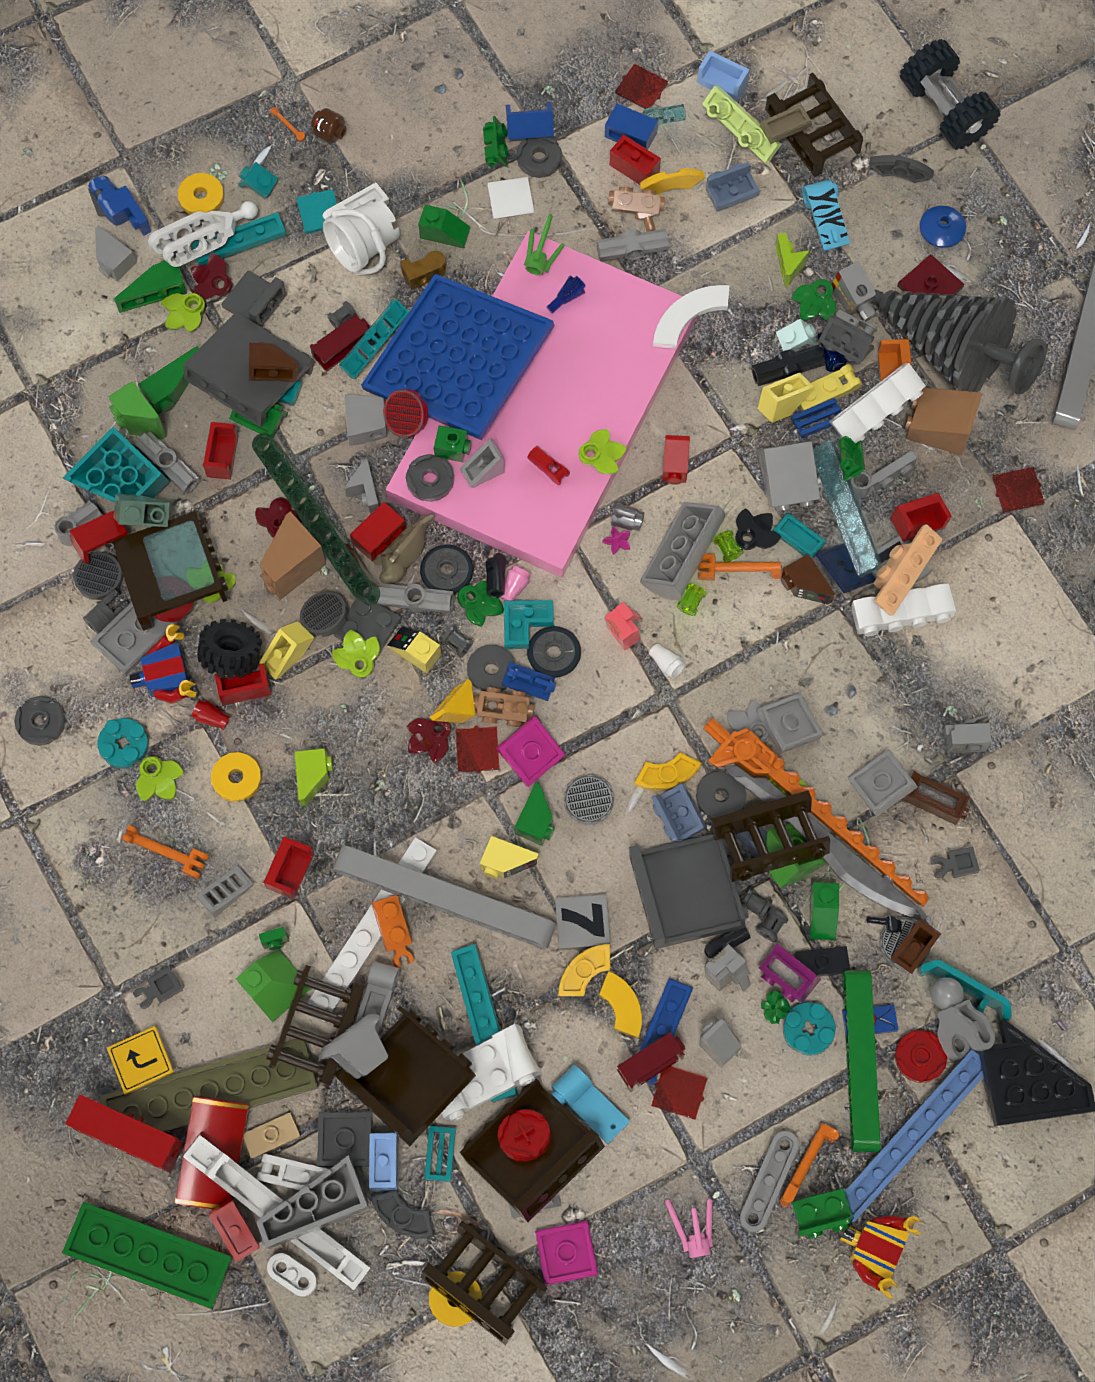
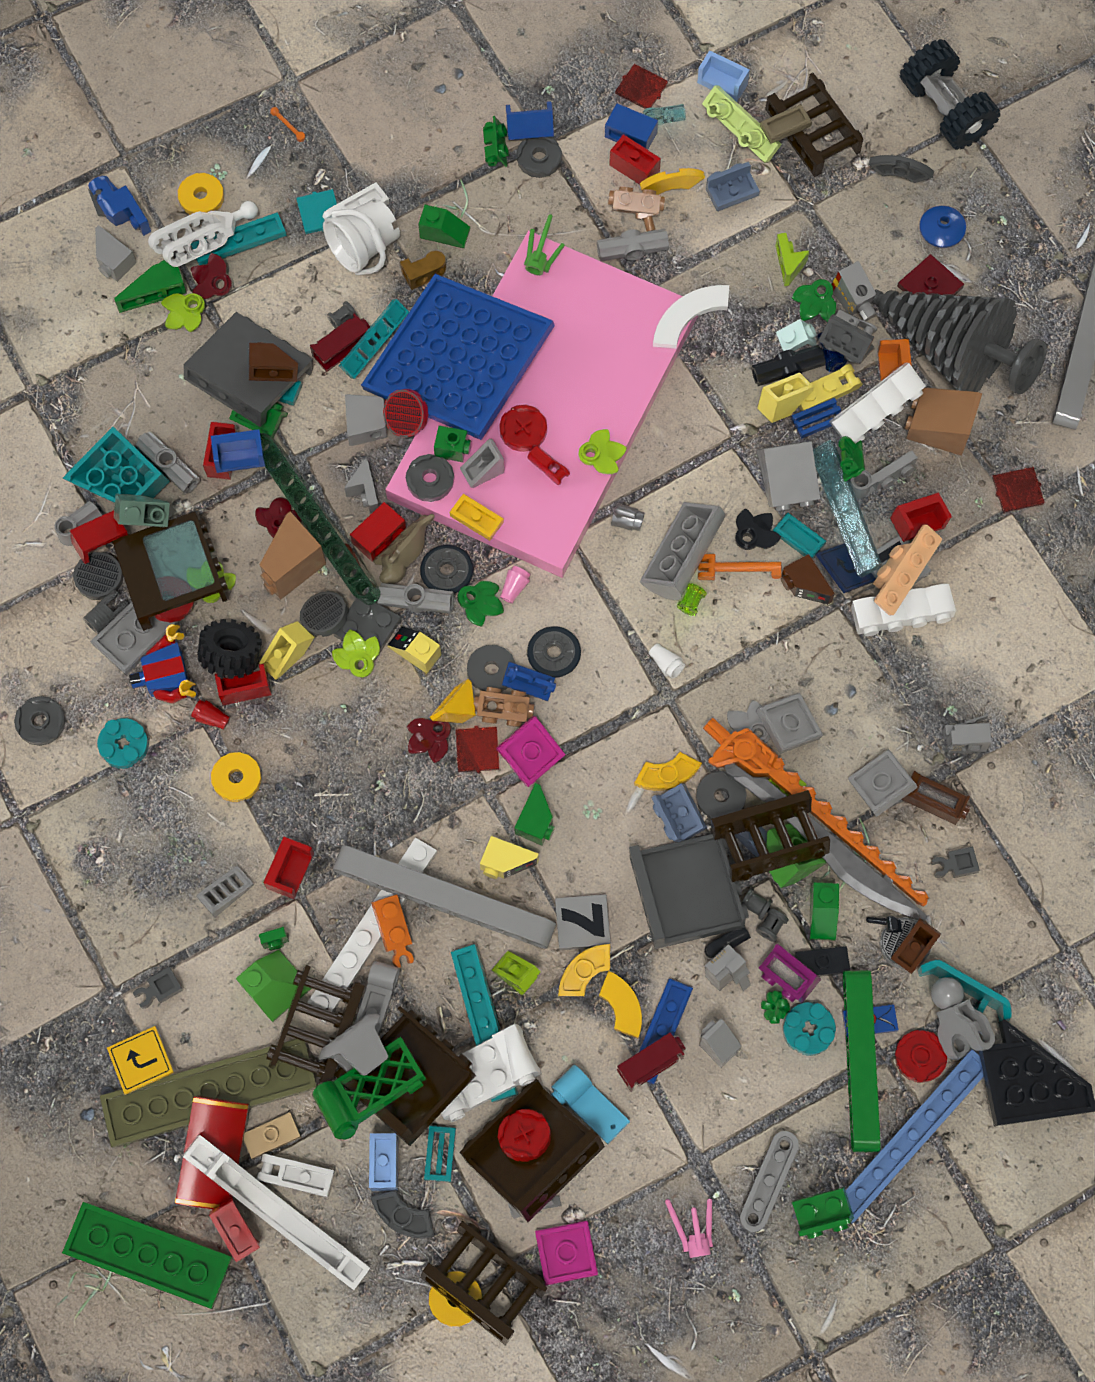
red brick [65,1094,185,1174] -> none
bright green slope [108,381,167,439] -> none
orange hinge [121,825,209,879] -> none
lime plate [136,756,184,802] -> none
green slope [138,346,199,415] -> none
dark grey bracket [222,271,286,327] -> none
teal bracket [238,162,278,199] -> none
light grey wedge [256,1155,369,1249] -> none
white plate [267,1253,317,1297] -> none
lime slope [295,748,333,807] -> none
reddish brown head [311,108,347,143] -> none
dark grey plate [317,1112,372,1167] -> none
dark grey bush [441,625,474,658] -> none
black bar [485,553,506,598] -> none
white sticker [487,177,534,219] -> none
teal plate [504,600,554,649] -> none
clear blue cone [546,275,586,314] -> none
tile [564,775,614,825] -> none
dark pink plant [602,527,630,555] -> none
coral piece [604,602,643,650] -> none
clear red piece [651,1067,708,1120] -> none
slope [662,435,690,485] -> none
clear neon green bush [713,530,743,562] -> none
orange hinge [780,1123,839,1207] -> none
medium azure door [802,179,850,252] -> none
torso [840,1215,923,1299] -> none
none -> blue panel [211,429,265,473]
none -> green piece [312,1037,426,1140]
none -> yellow plate [449,494,504,541]
none -> lime slope [492,951,540,995]
none -> red tile [499,405,547,452]

